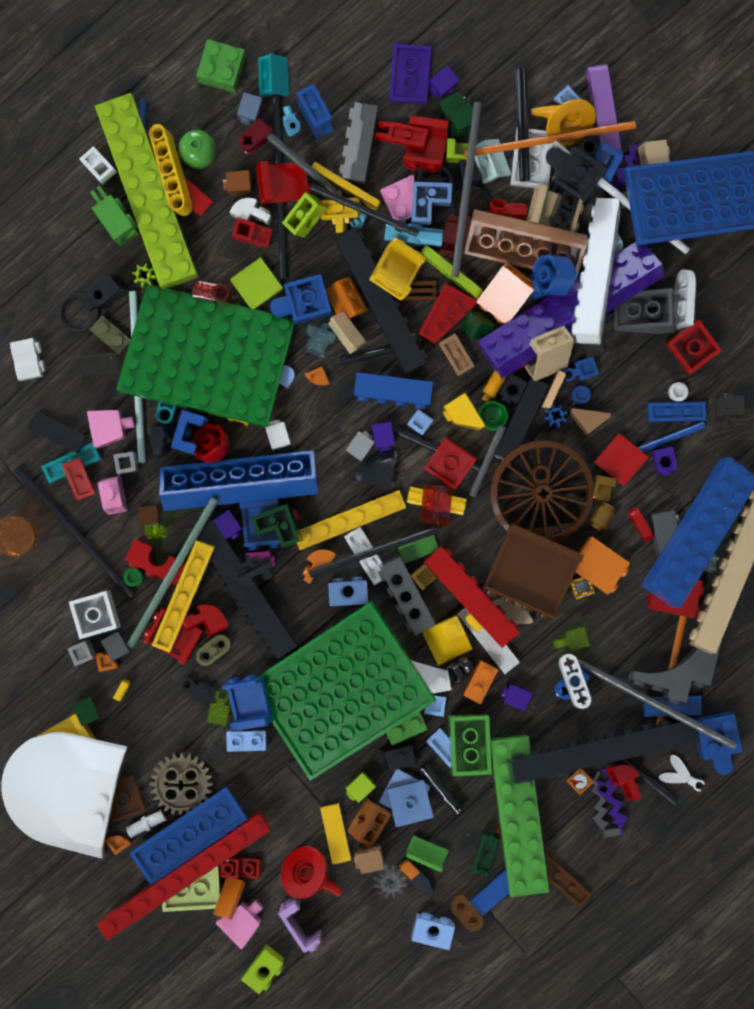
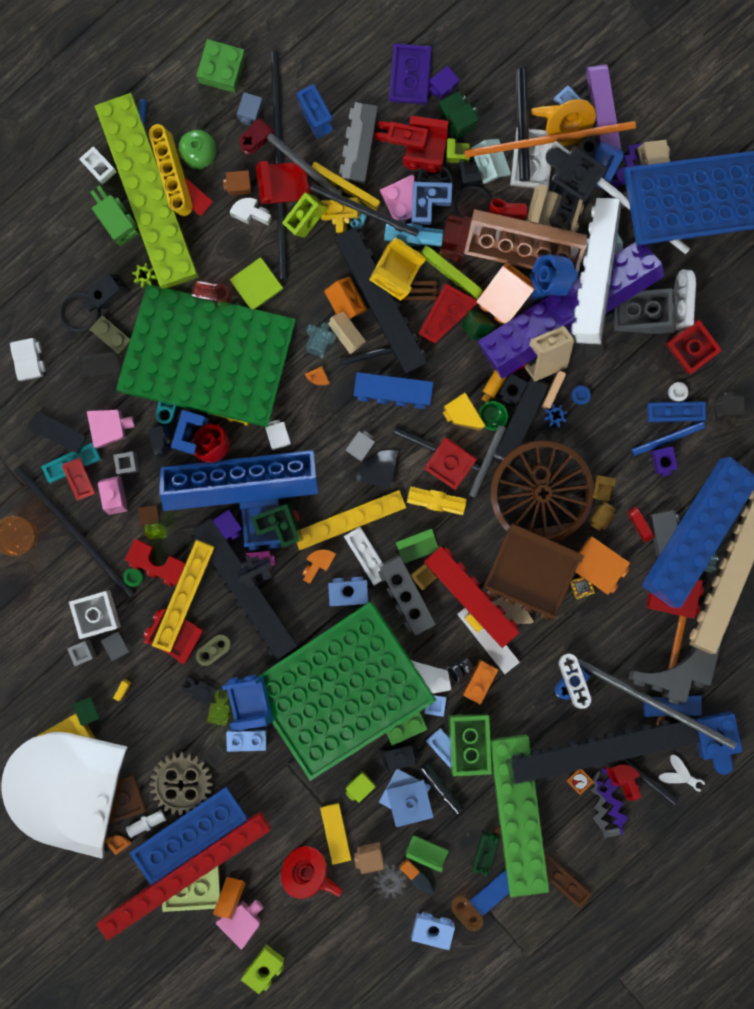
orange tile [95,652,119,672] -> none
sand green piece [127,497,218,648] -> none
light aqua piece [129,291,146,463] -> none
red brick [182,605,228,638] -> none
red slope [220,857,262,879] -> none
red brick [232,218,272,248] -> none
teal panel [258,53,289,97] -> none
blue brick [270,274,332,325] -> none
lavender panel [278,897,322,953] -> none
light blue tile [280,365,295,389] -> none
medium azure piece [282,105,300,137] -> none
black piece [308,526,439,578] -> none
dark orange brick [347,798,391,847] -> none
dark purple brick [372,422,395,452] -> none
light blue tile [407,409,433,436] -> none
clear red hinge [420,484,452,526] -> none
yellow slope [422,615,472,666] -> none
medium nougat plate [439,334,475,376] -> none
dark grey piece [451,102,482,278] -> none
dark purple brick [501,683,532,711] -> none
clear neon green plate [553,627,589,651] -> none
blue plate [563,356,599,383] -> none
medium nougat slope [570,408,611,435] -> none
red tile [594,433,649,486] -> none

